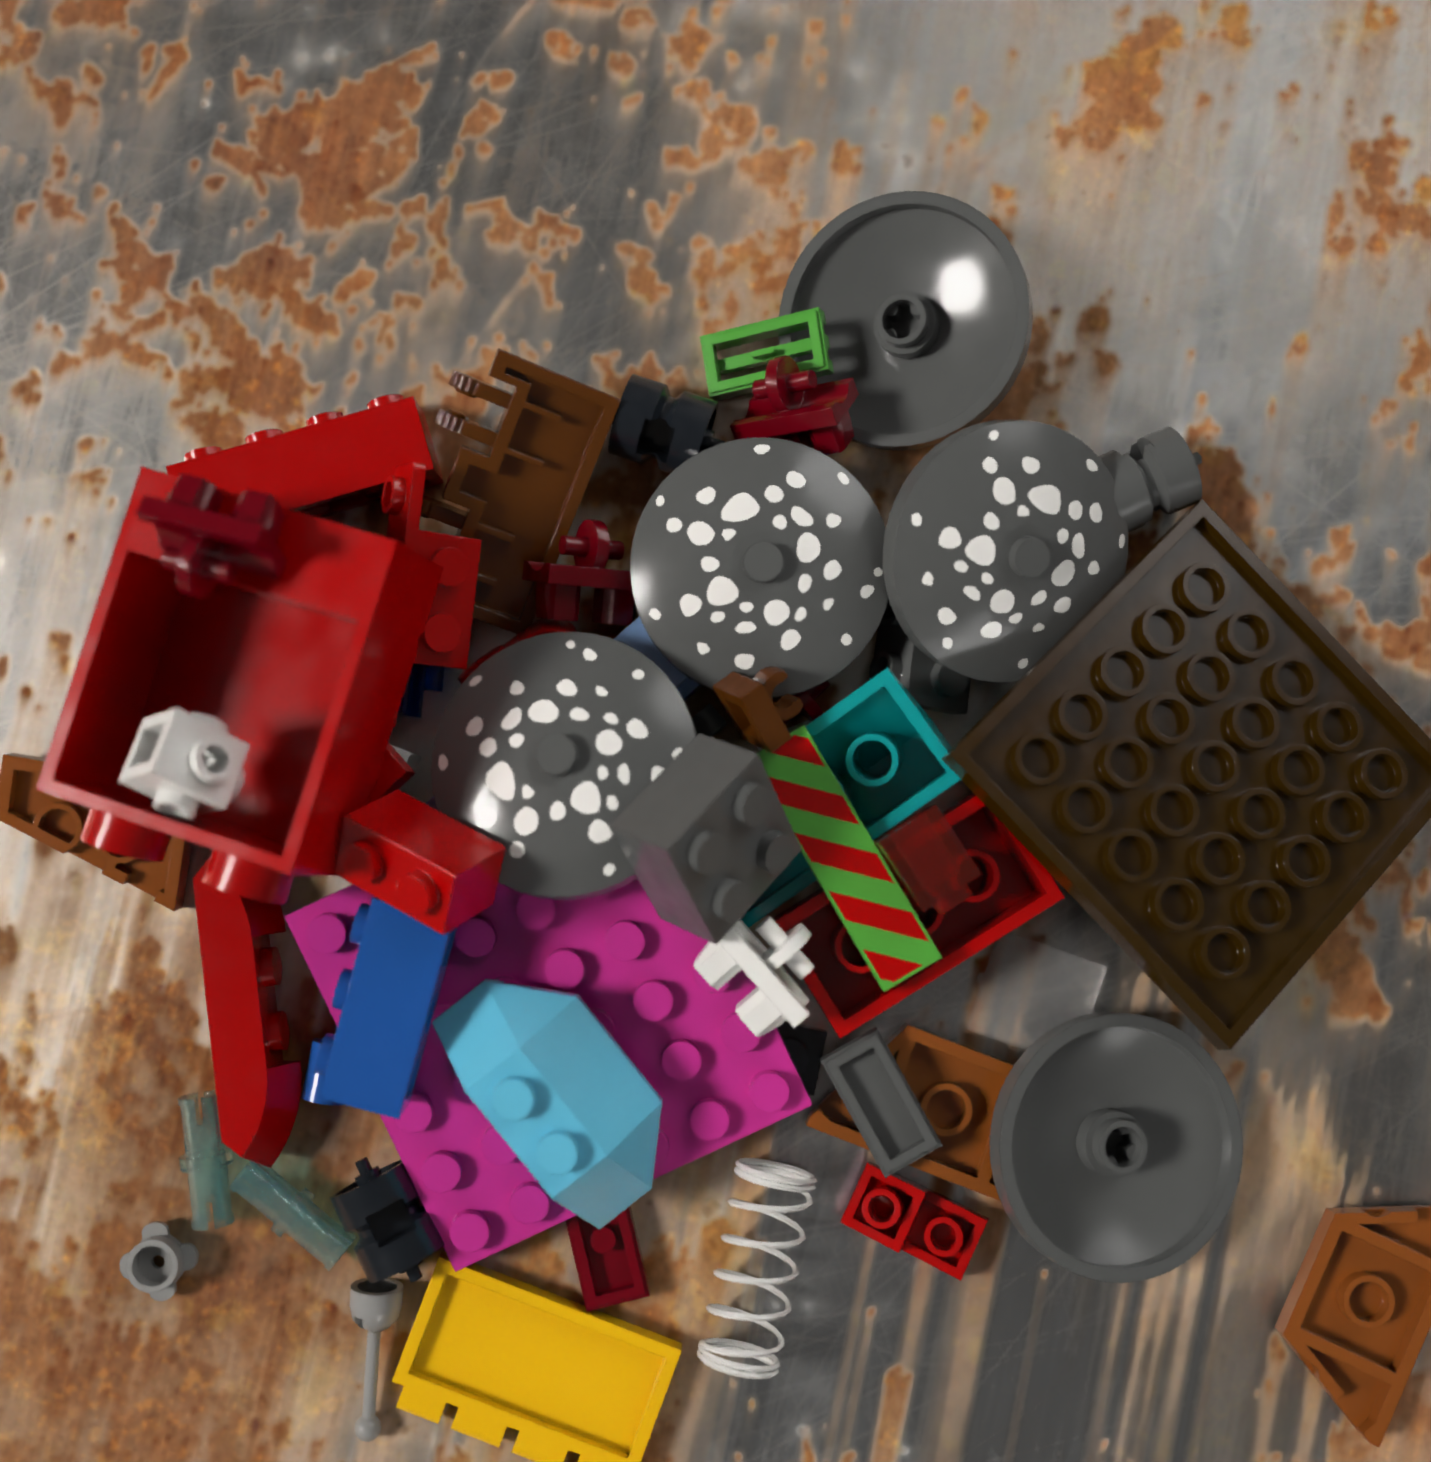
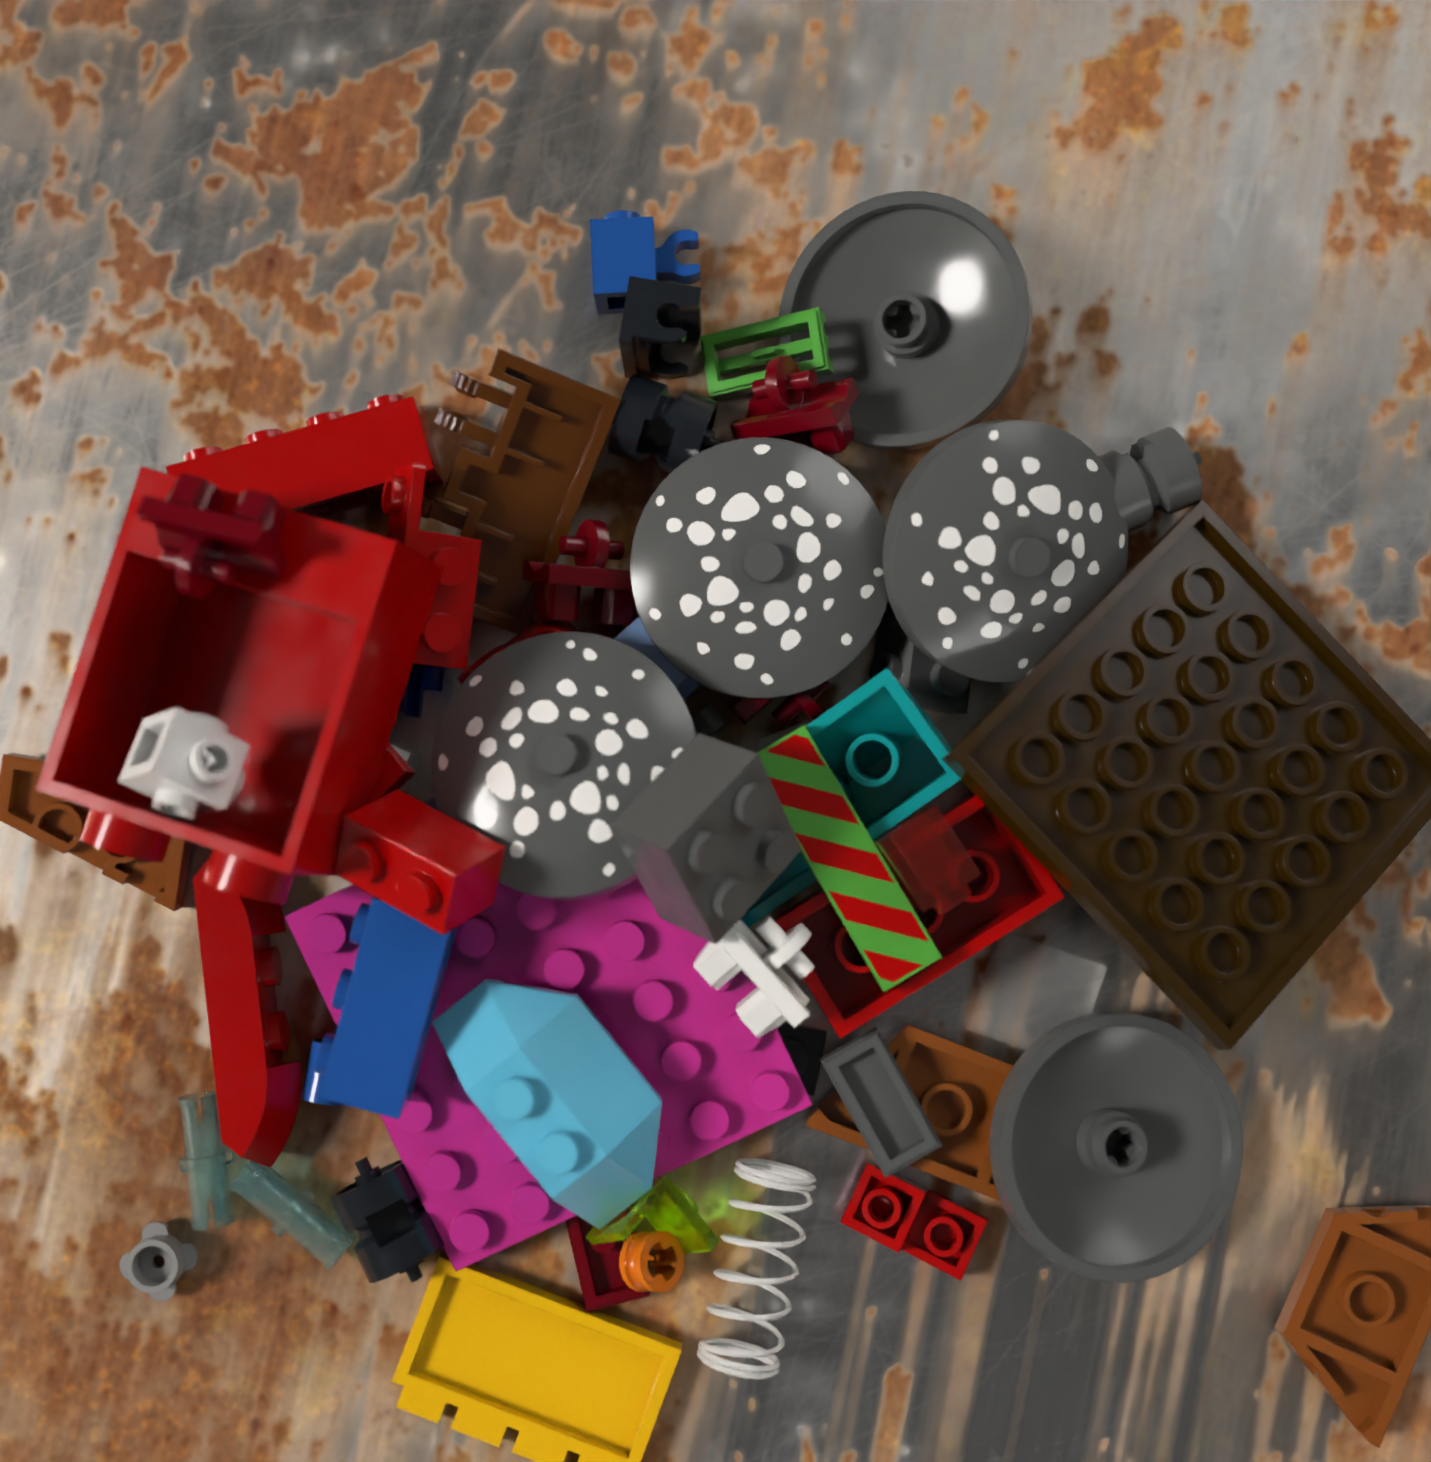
light grey hinge [349,1278,404,1442] -> none
reddish brown tile [712,666,803,753] -> none
none -> clear neon green bracket [586,1175,720,1255]
none -> blue brick [590,210,700,314]
none -> black hinge [619,276,702,379]
none -> orange bush [619,1231,684,1292]

